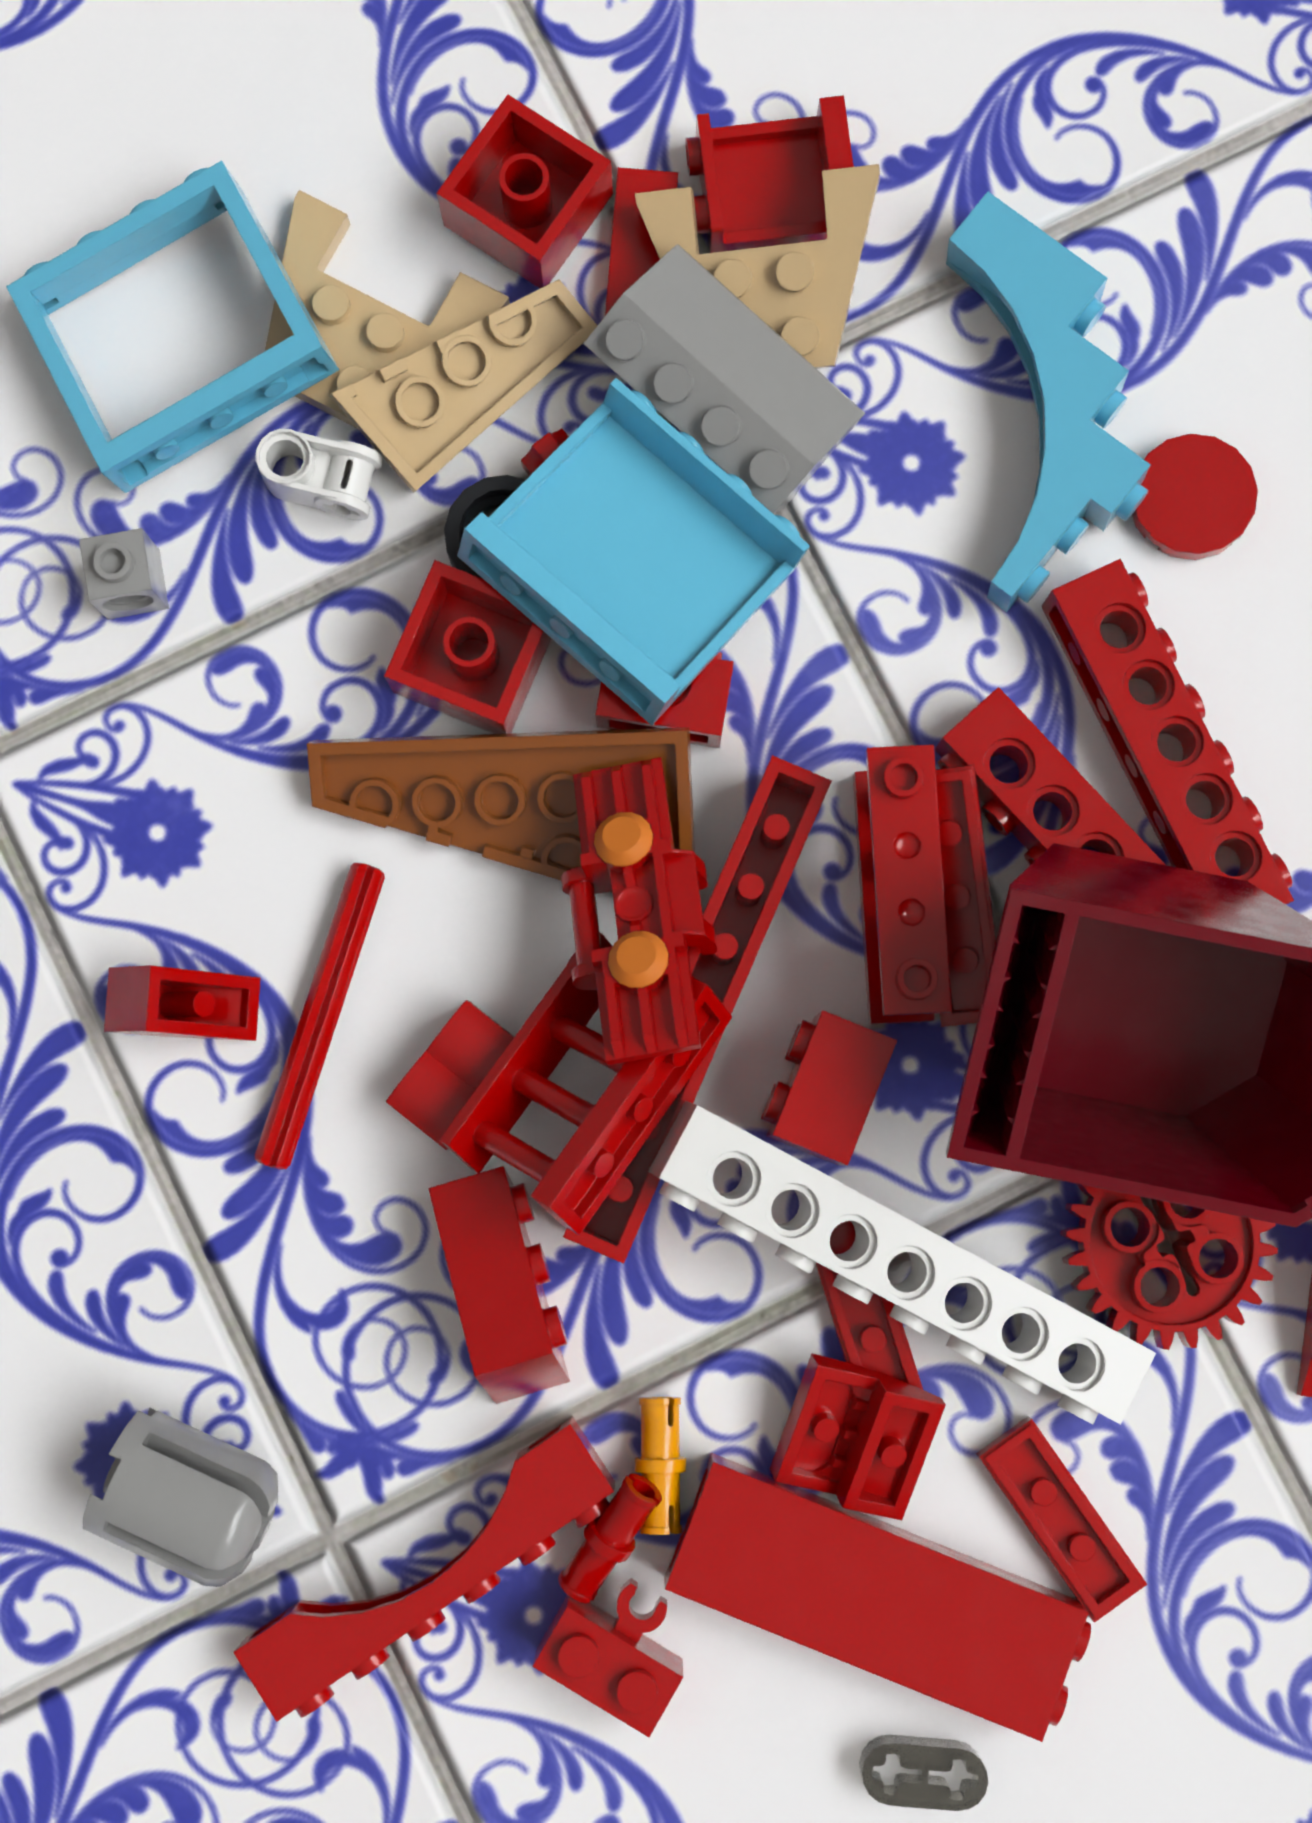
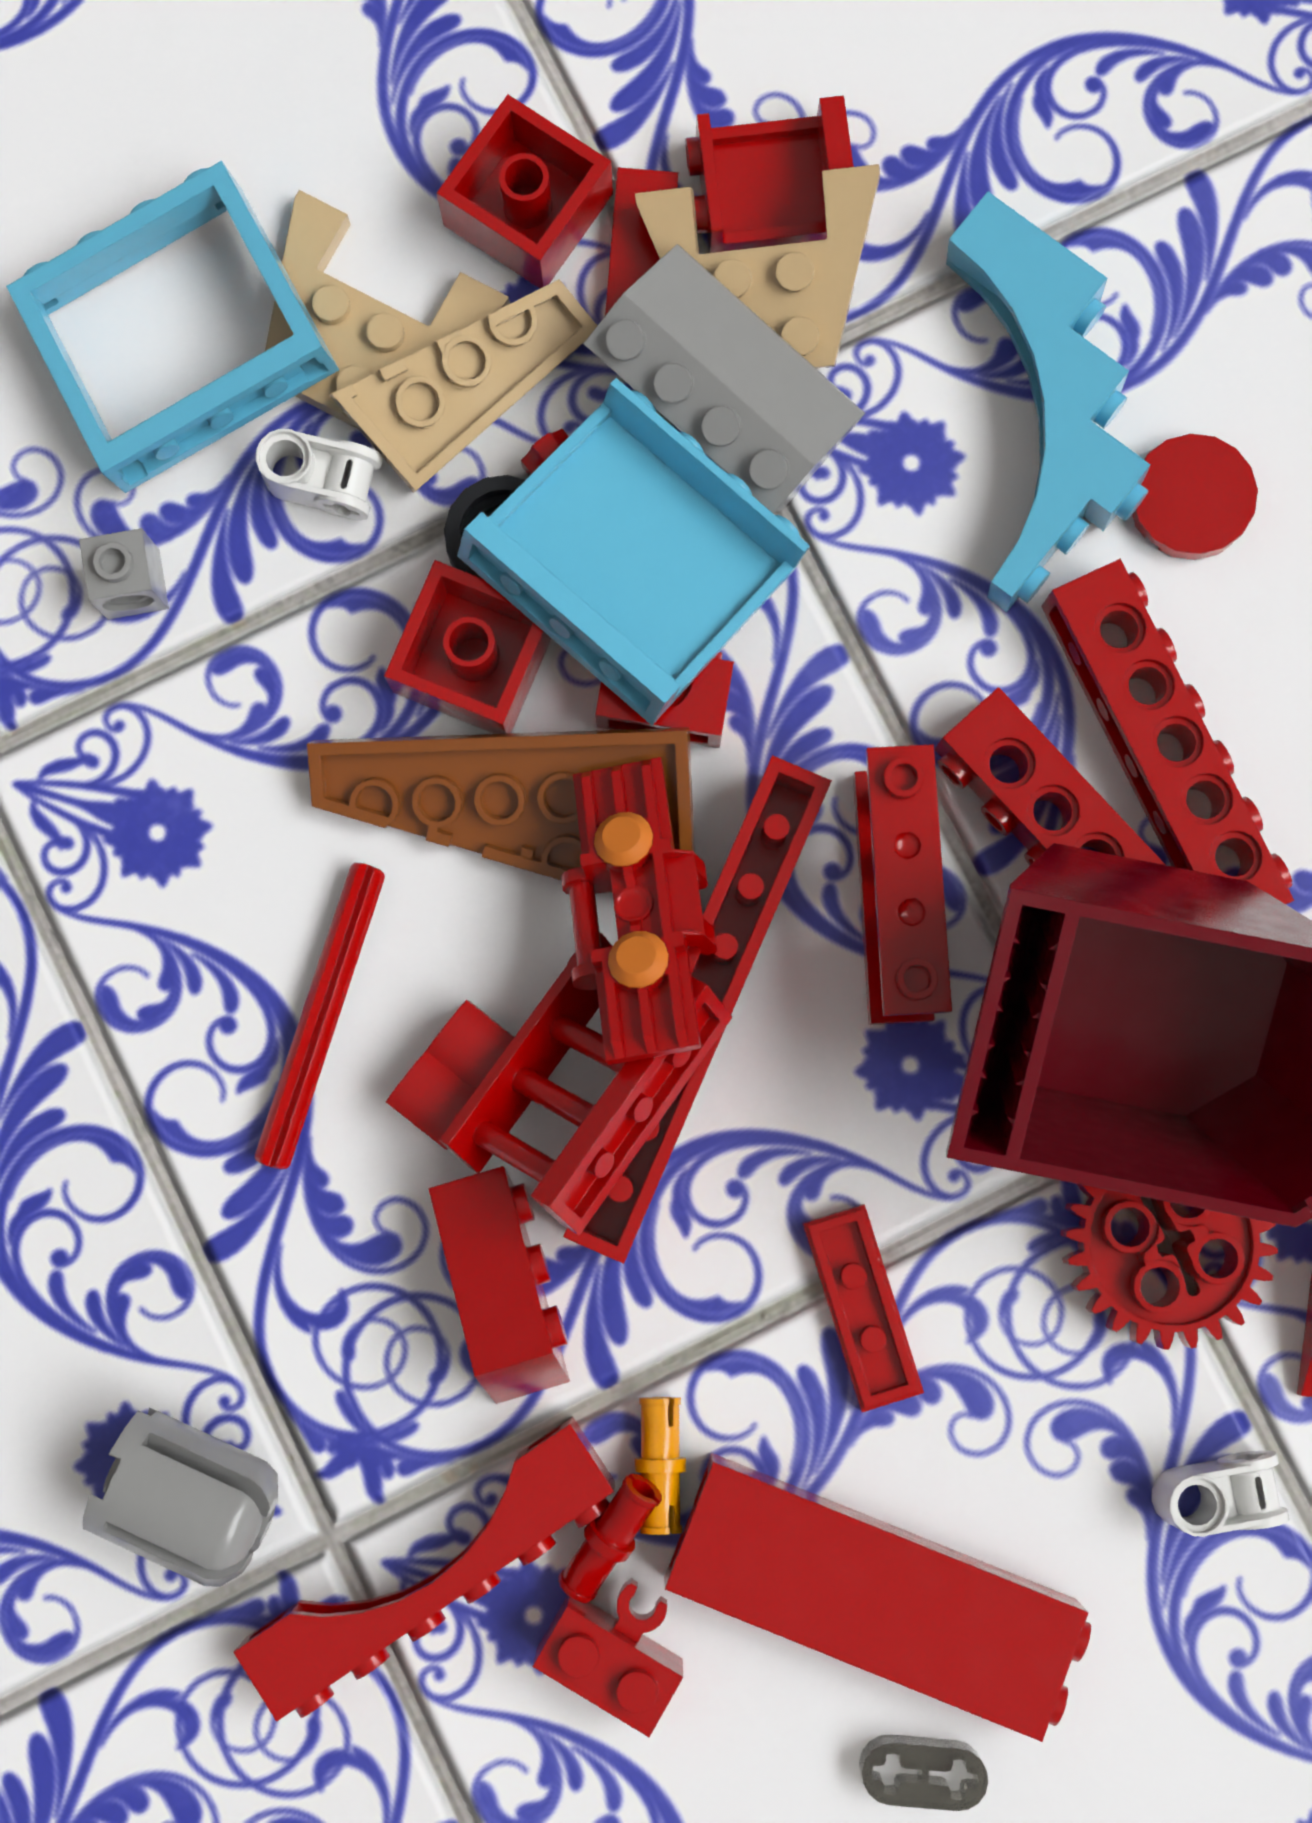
red slope [104,965,261,1041] -> none
white brick [648,1101,1156,1425] -> none
red brick [760,1010,897,1166] -> none
red slope [769,1353,946,1520] -> none
red tile [936,764,997,1027] -> none
red tile [976,1416,1147,1623] -> none
none -> white piece [1152,1451,1290,1537]

